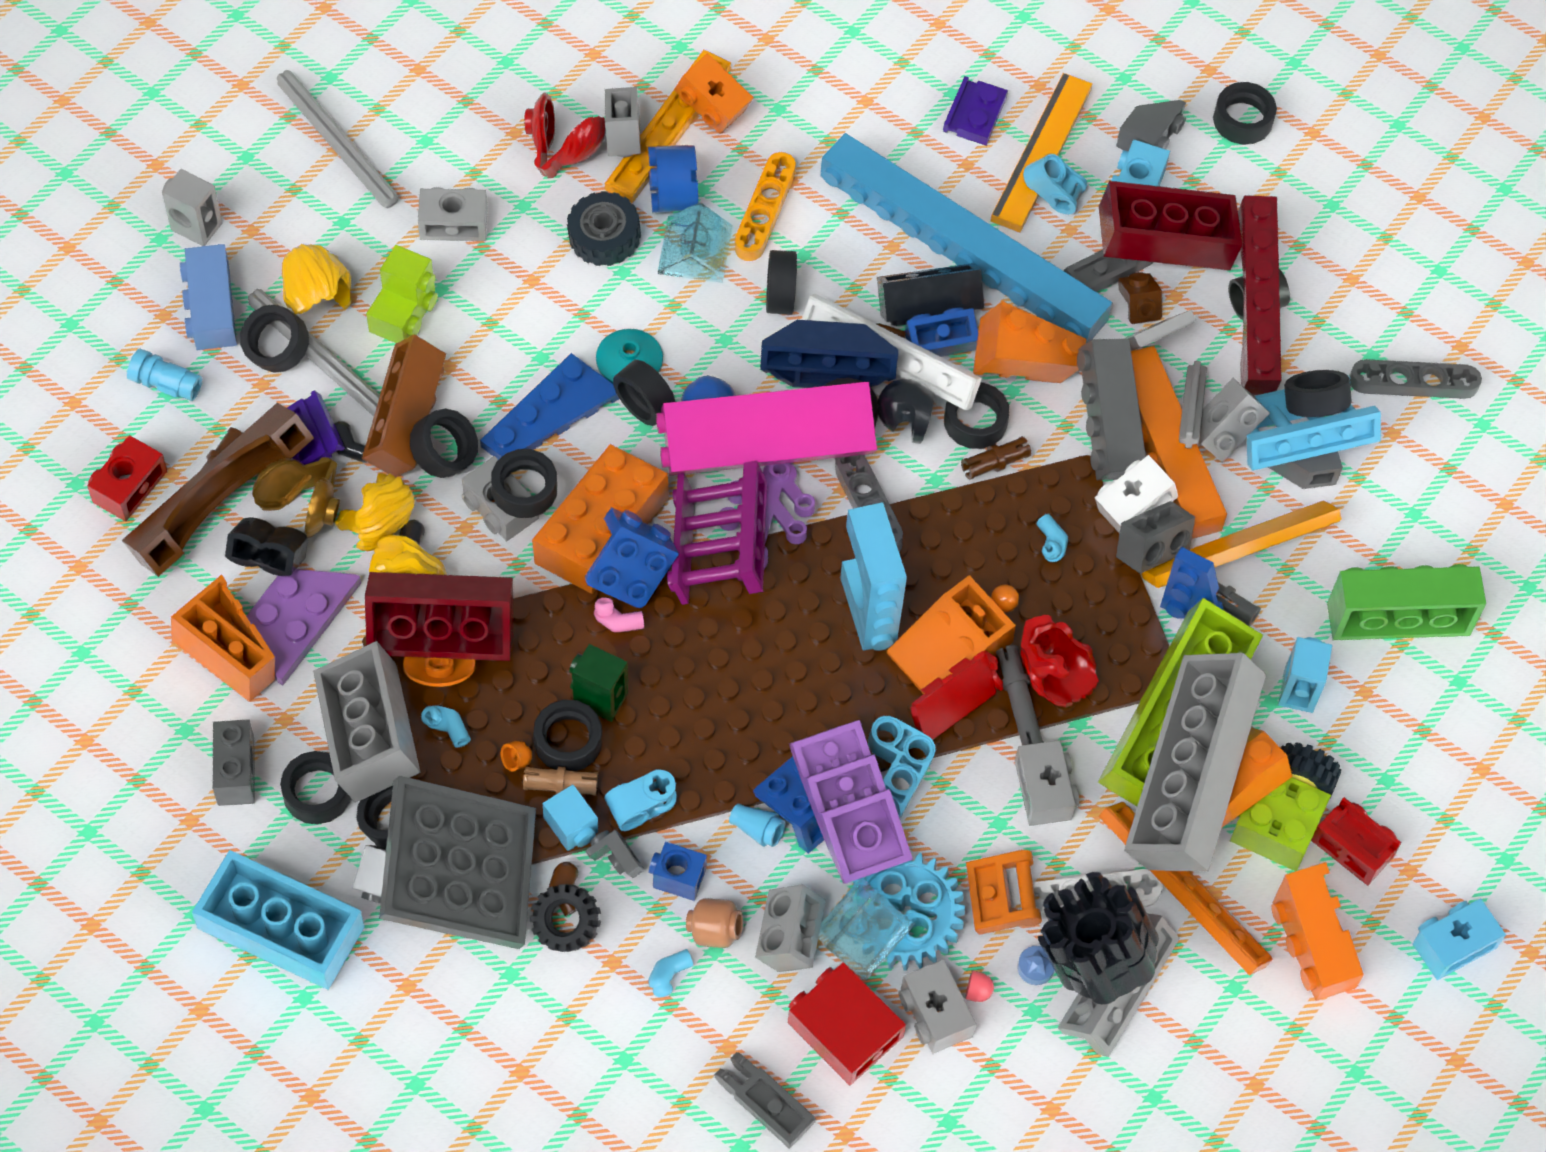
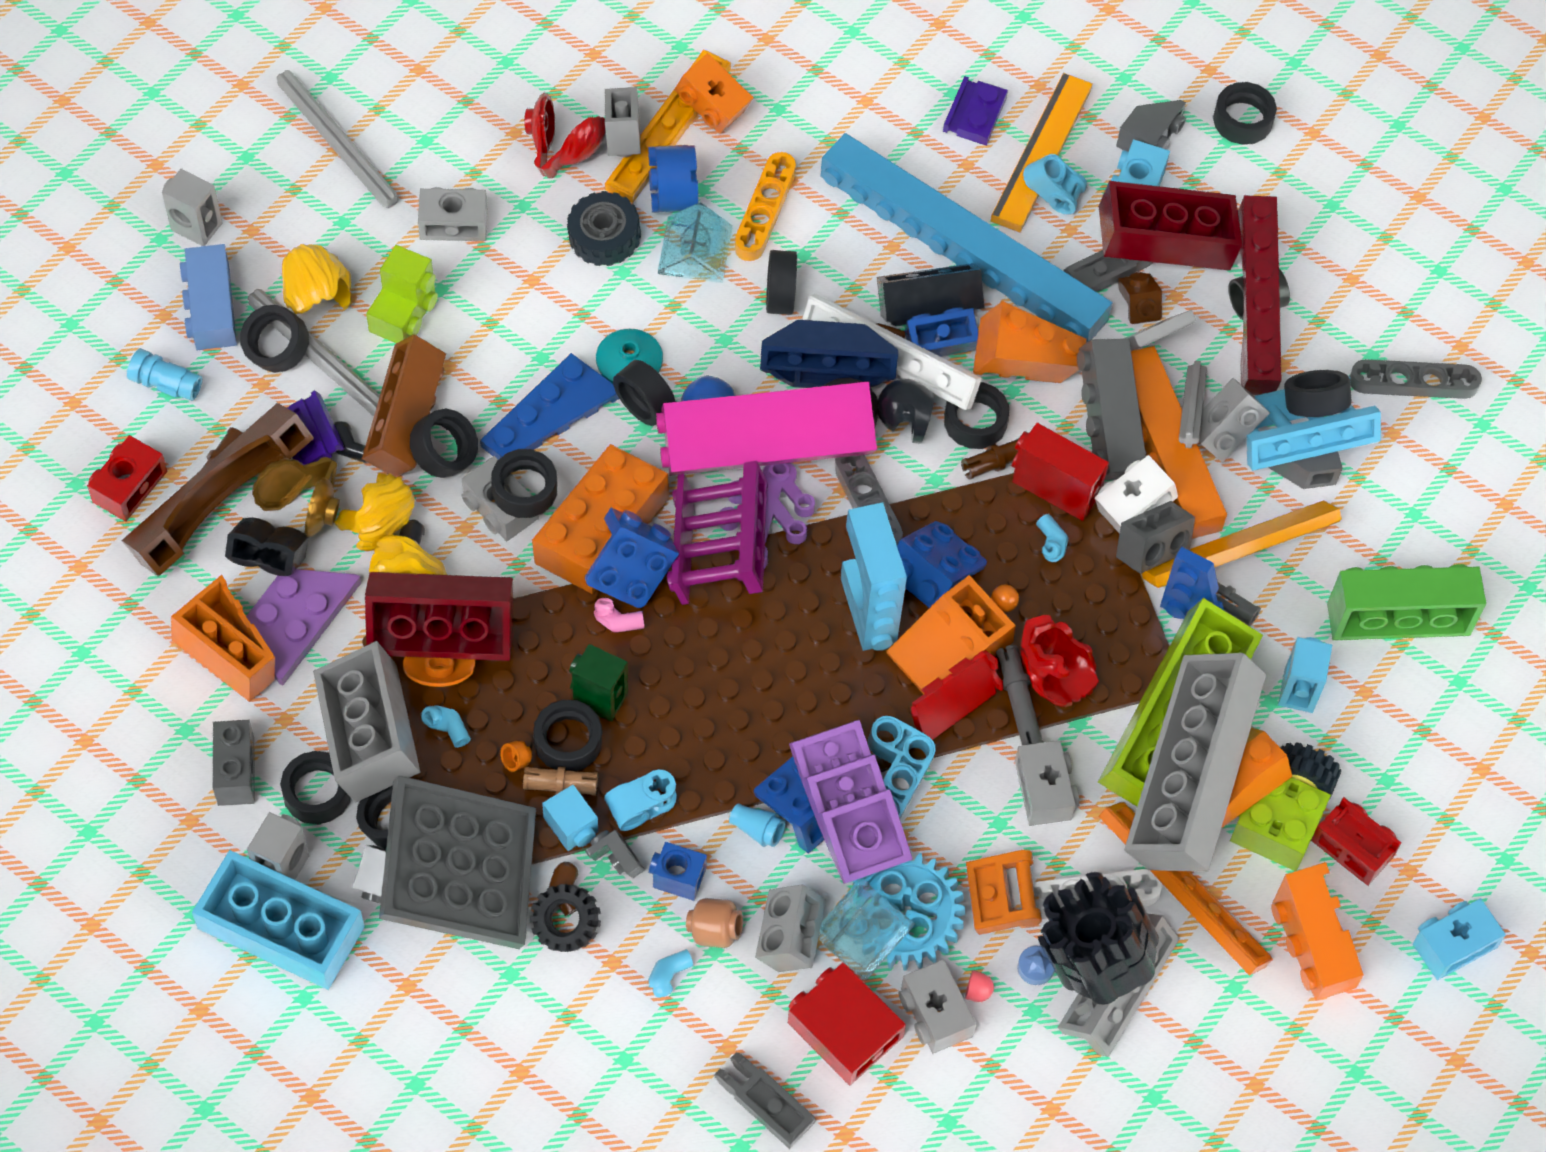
none -> light grey brick [247,812,309,880]
none -> blue bracket [897,521,987,608]
none -> red brick [1011,423,1109,521]

